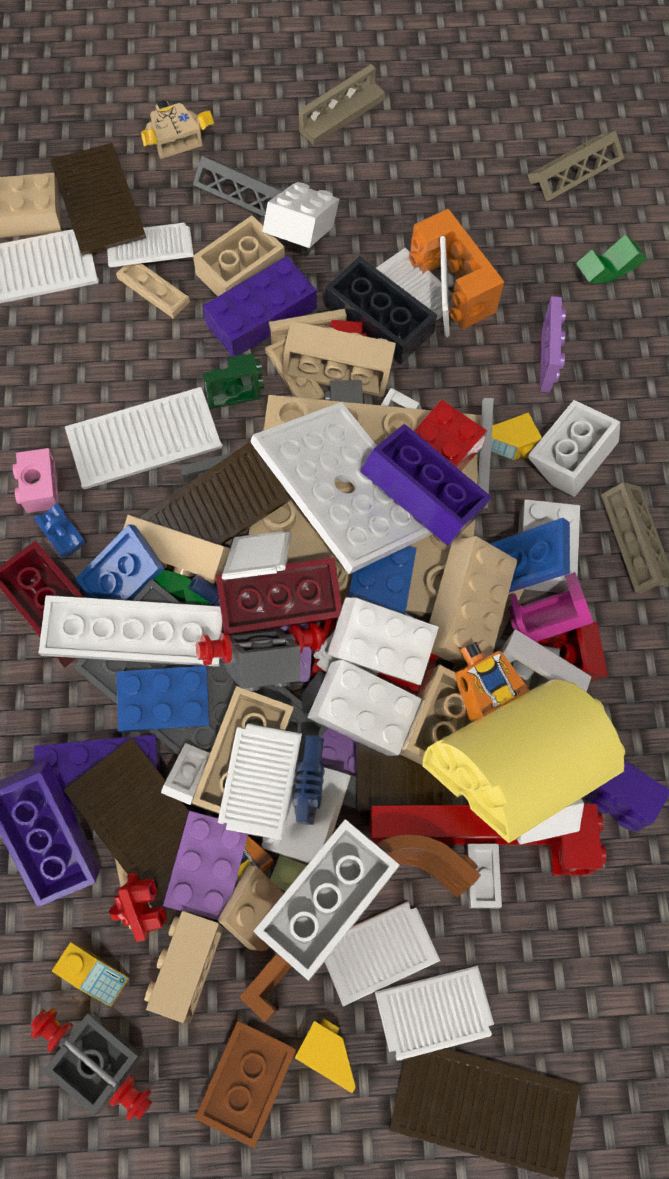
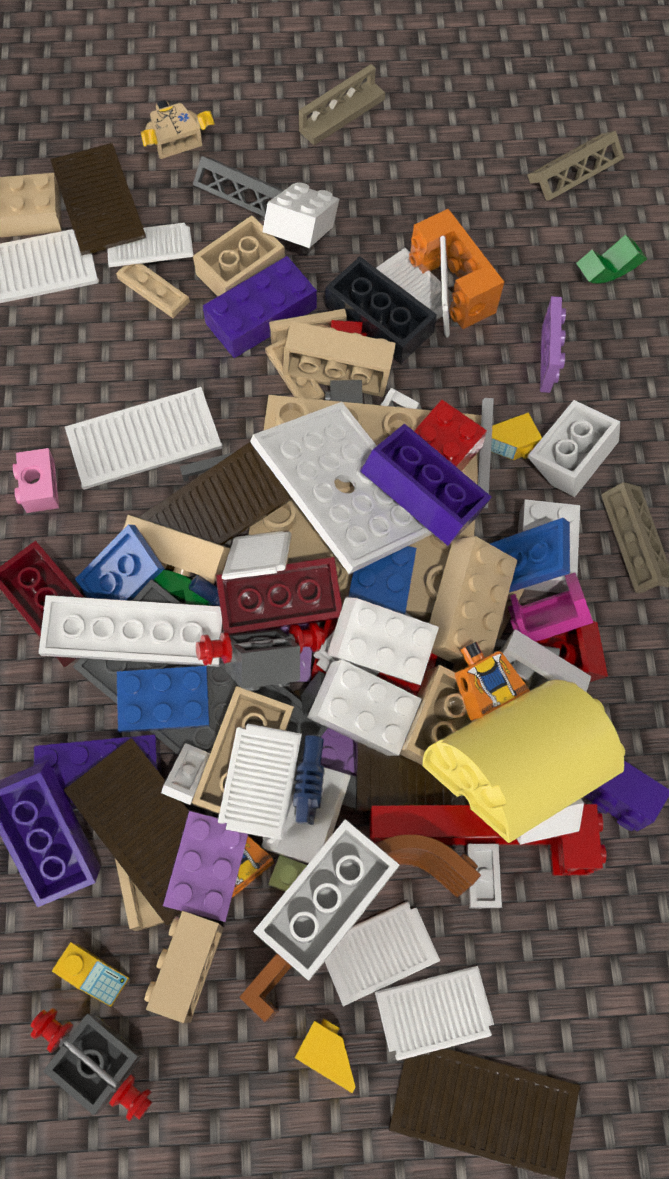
blue hips [34,503,85,558] -> none
red hips [109,873,167,942] -> none
dark orange plate [194,1021,296,1149] -> none
dark green plate [203,354,264,409] -> none
tan plate [218,866,284,951] -> none

